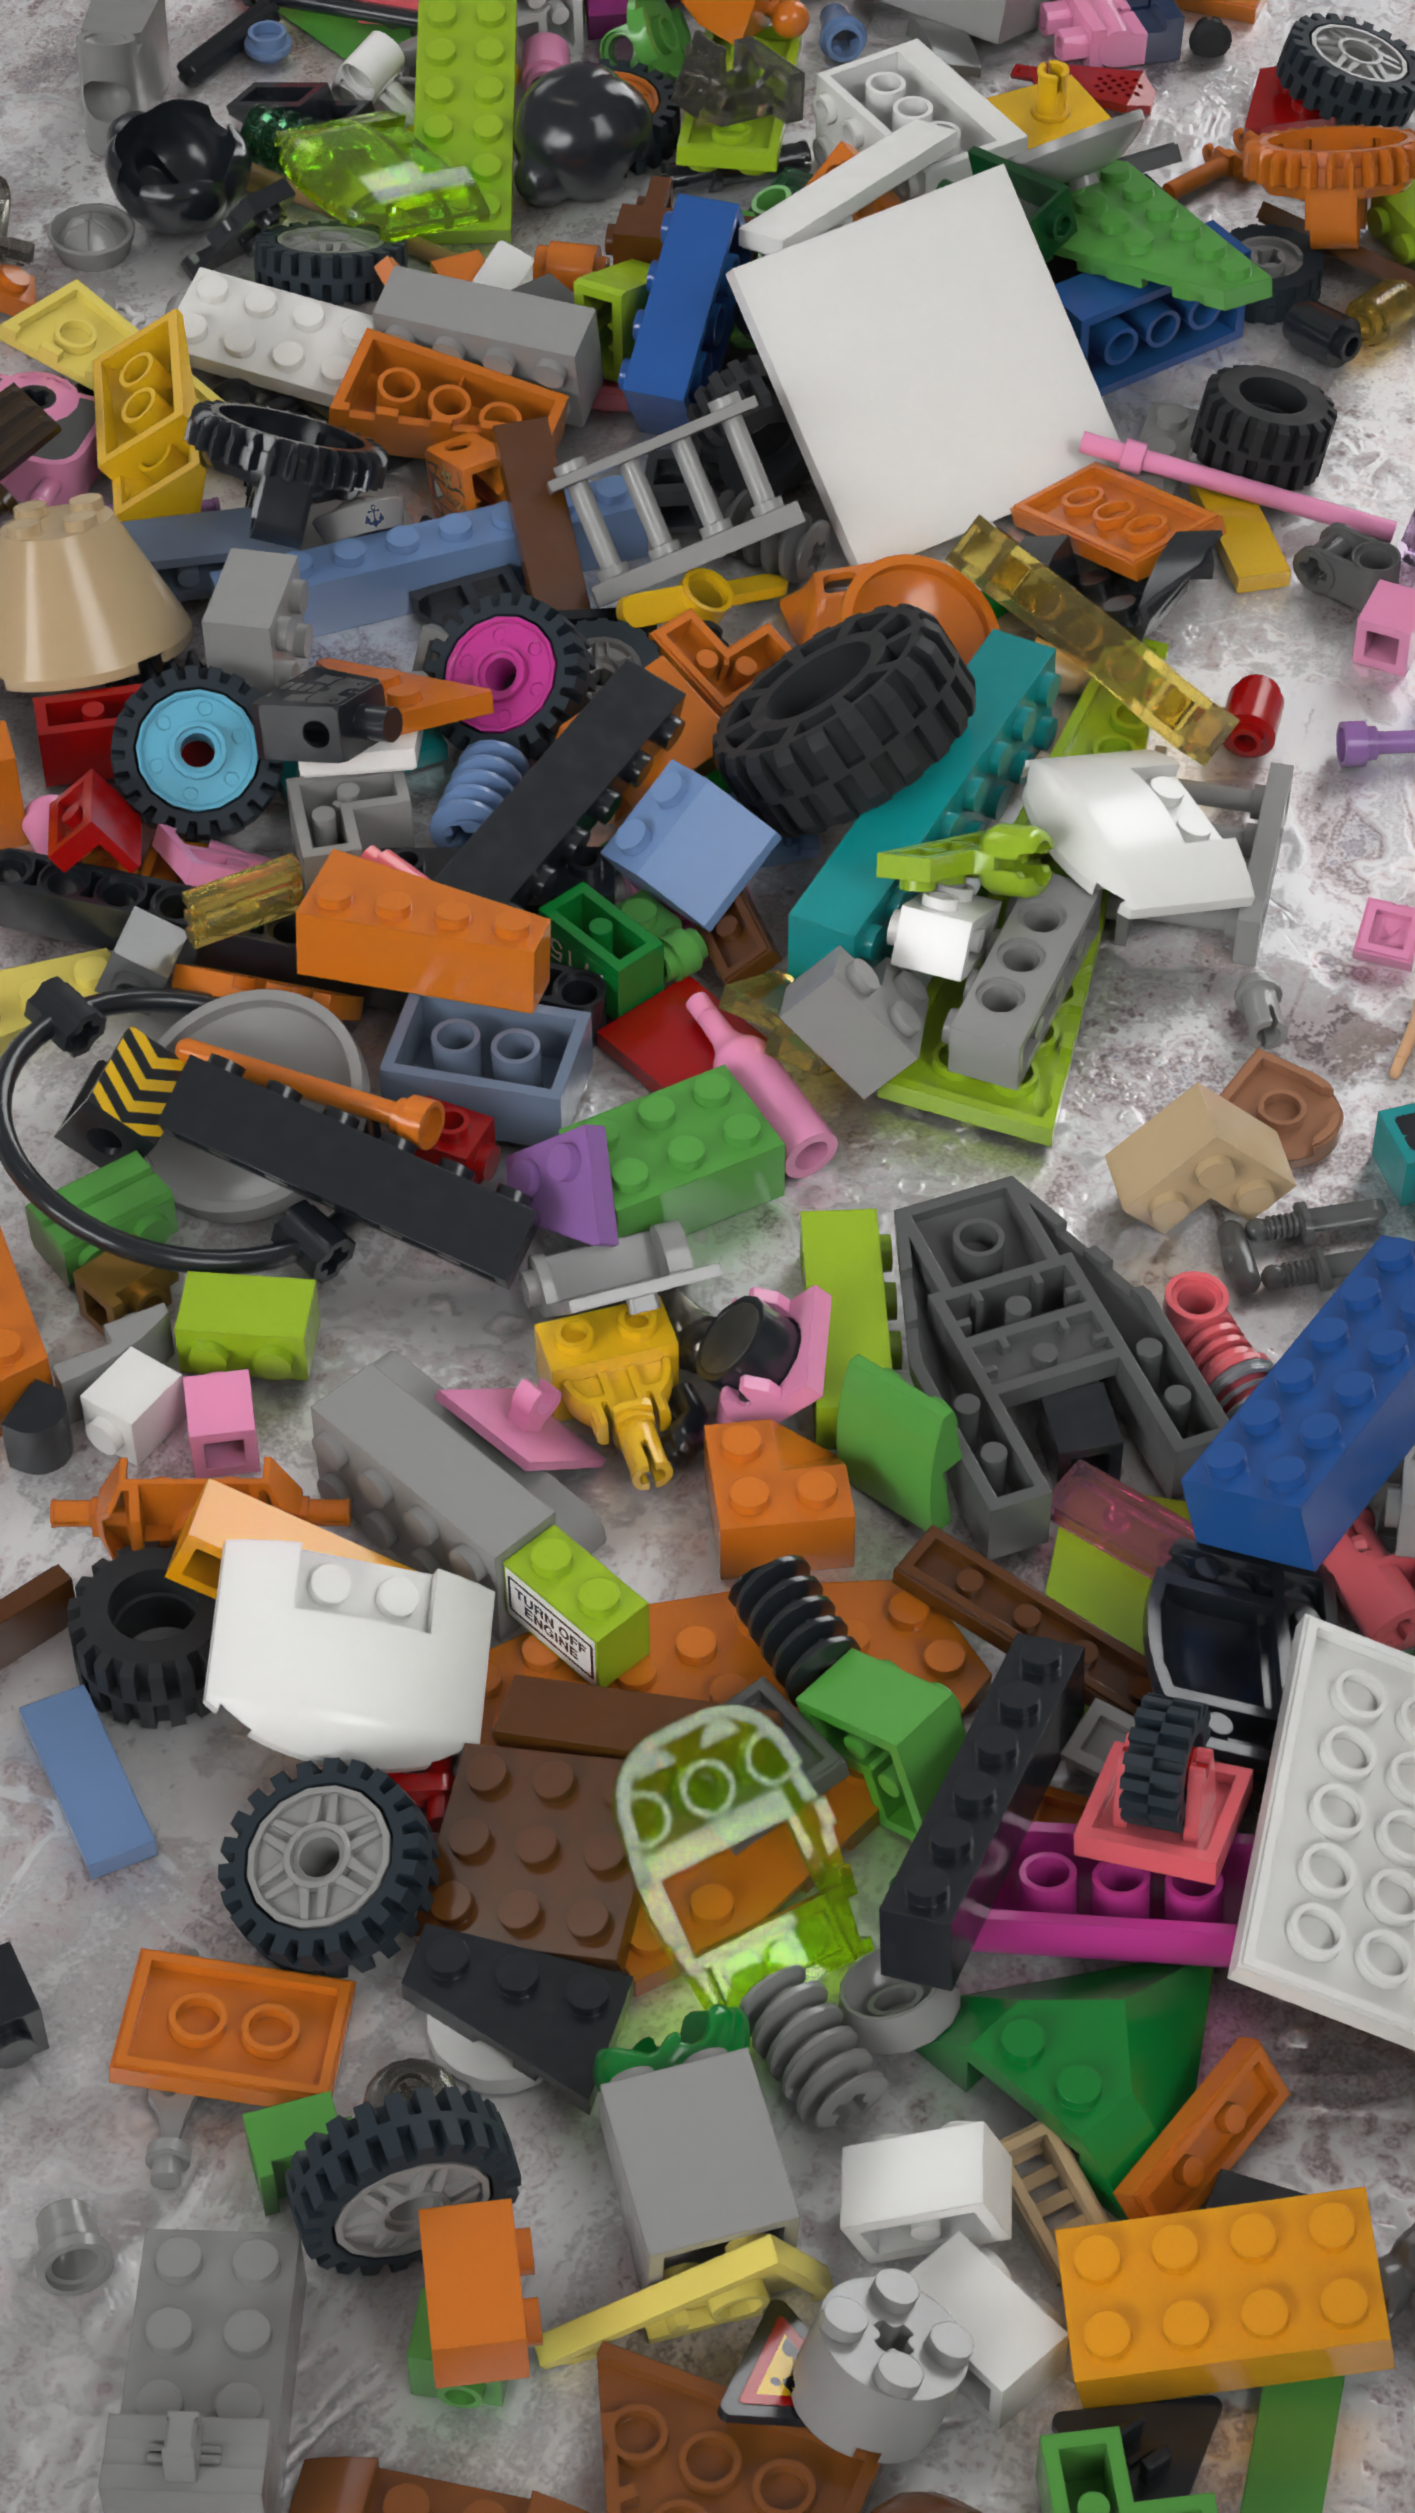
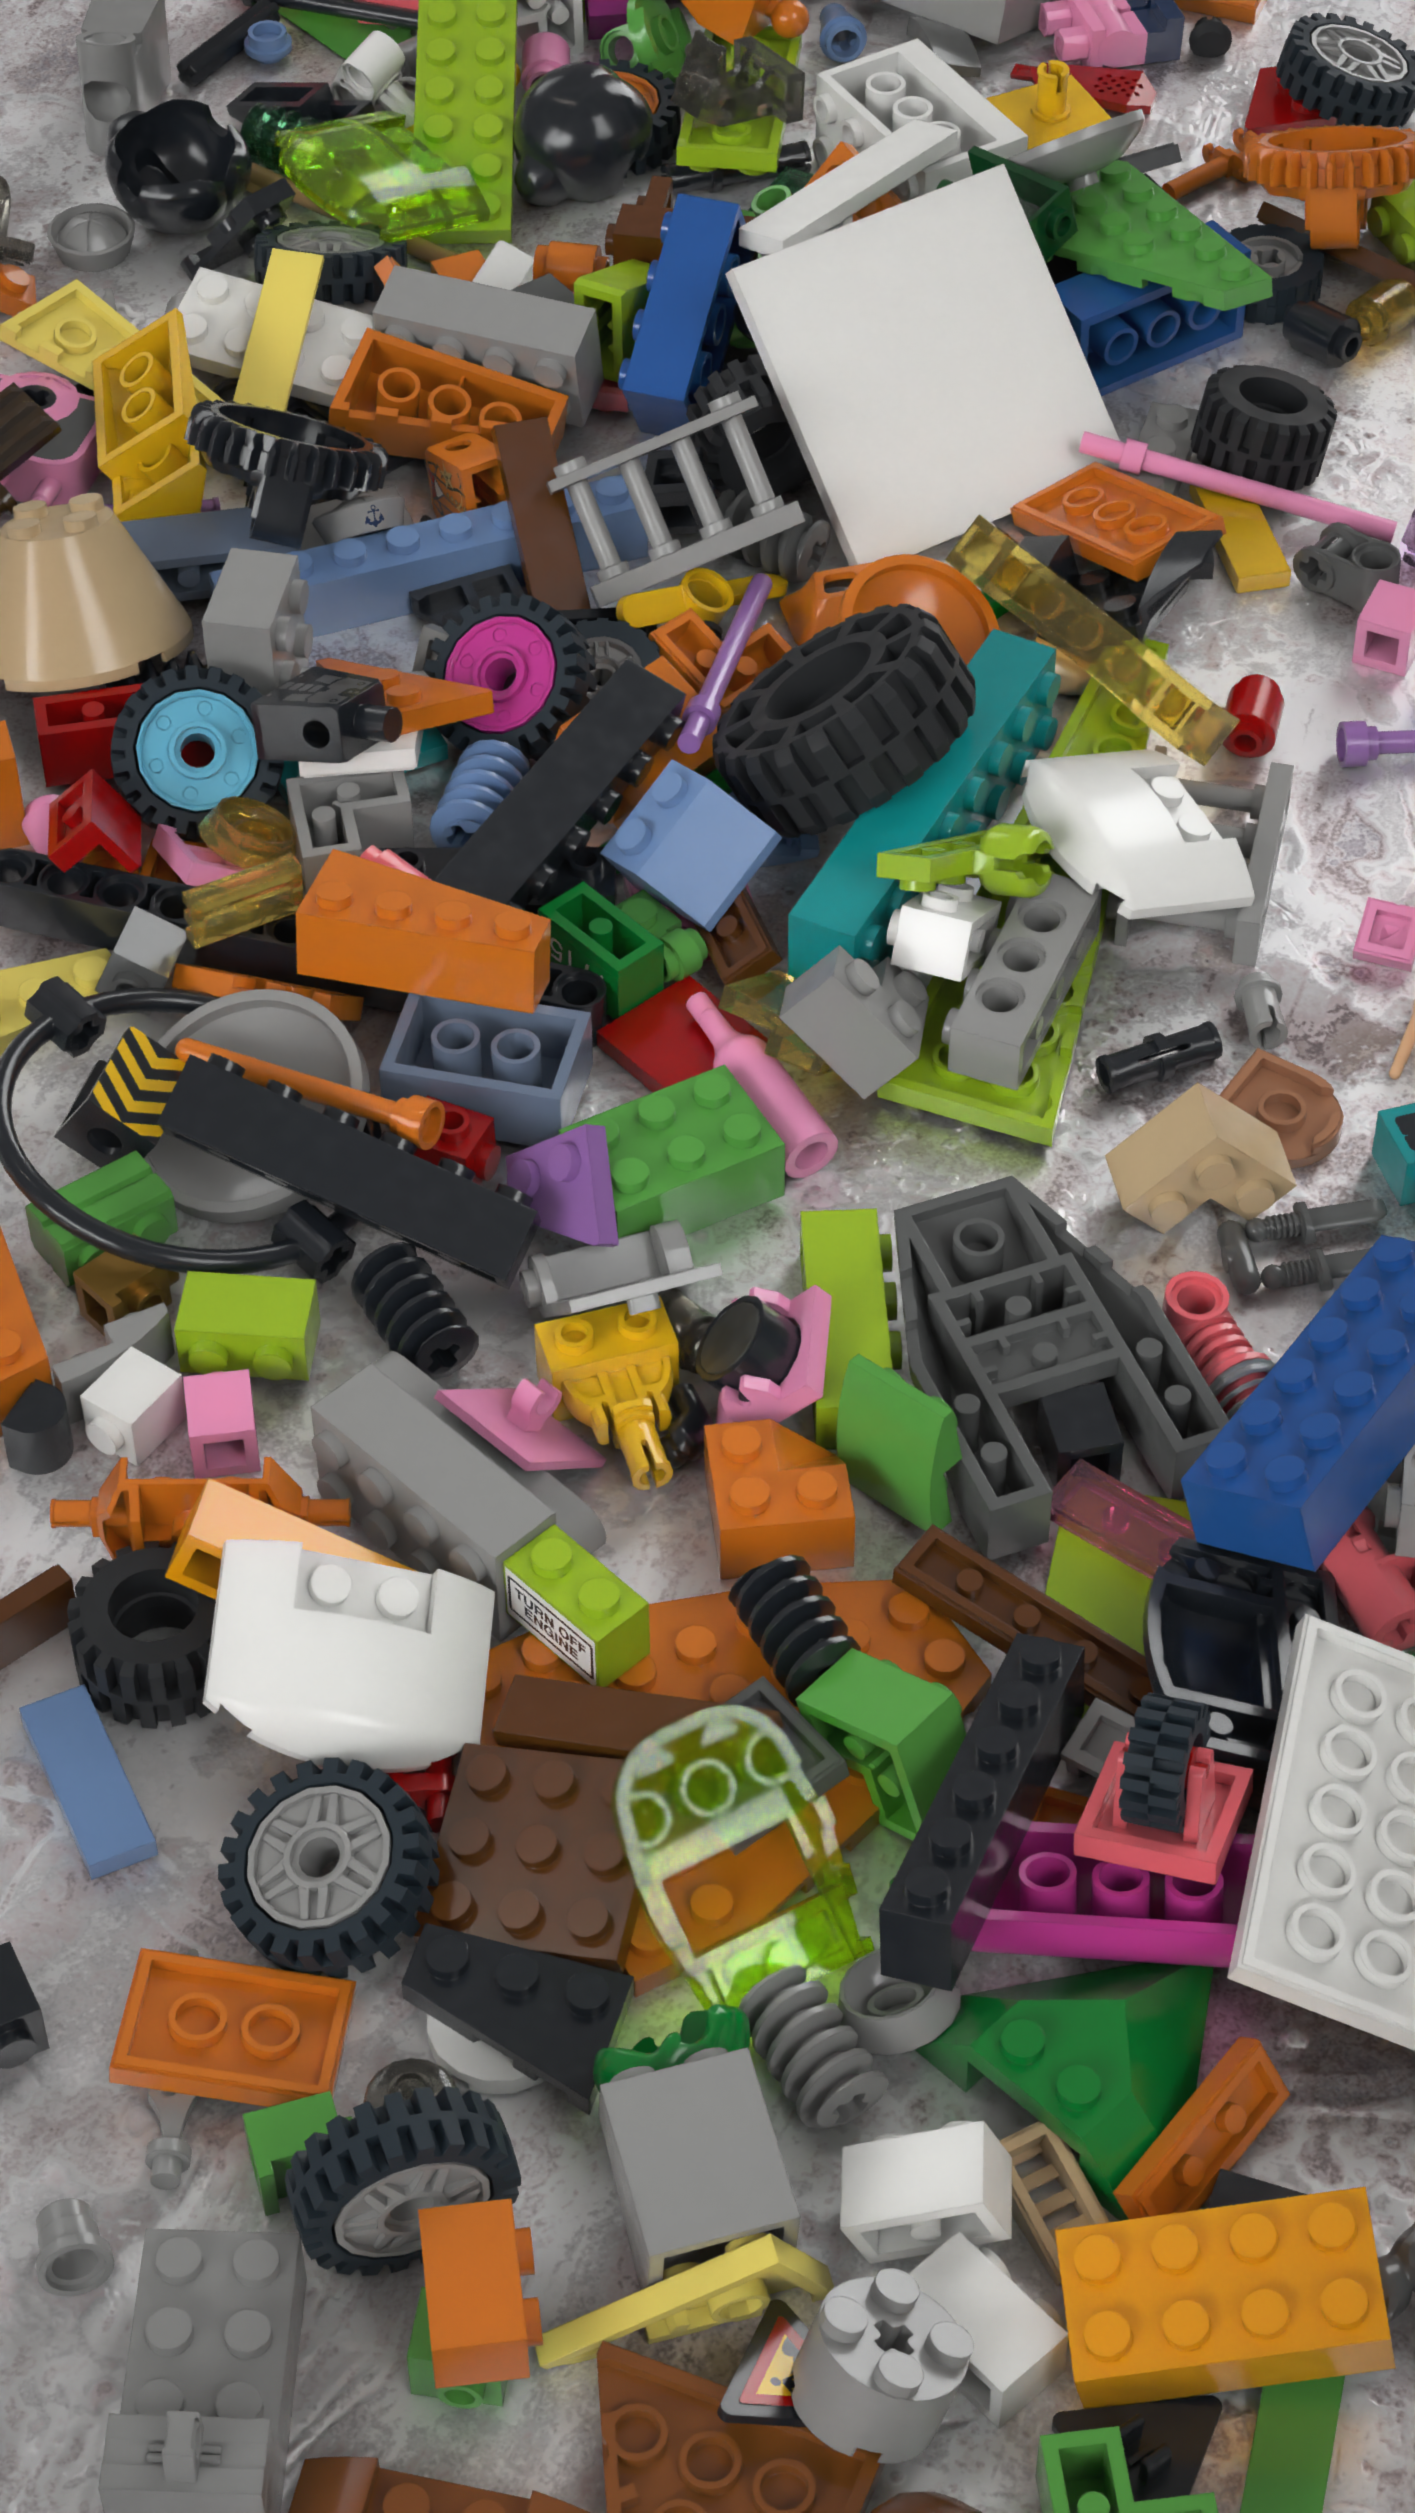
none -> clear yellow hat [198,796,297,875]
none -> light yellow piece [233,248,325,411]
none -> black piece [351,1242,479,1381]
none -> medium lavender bar [677,573,772,754]
none -> black pin [1095,1021,1223,1094]

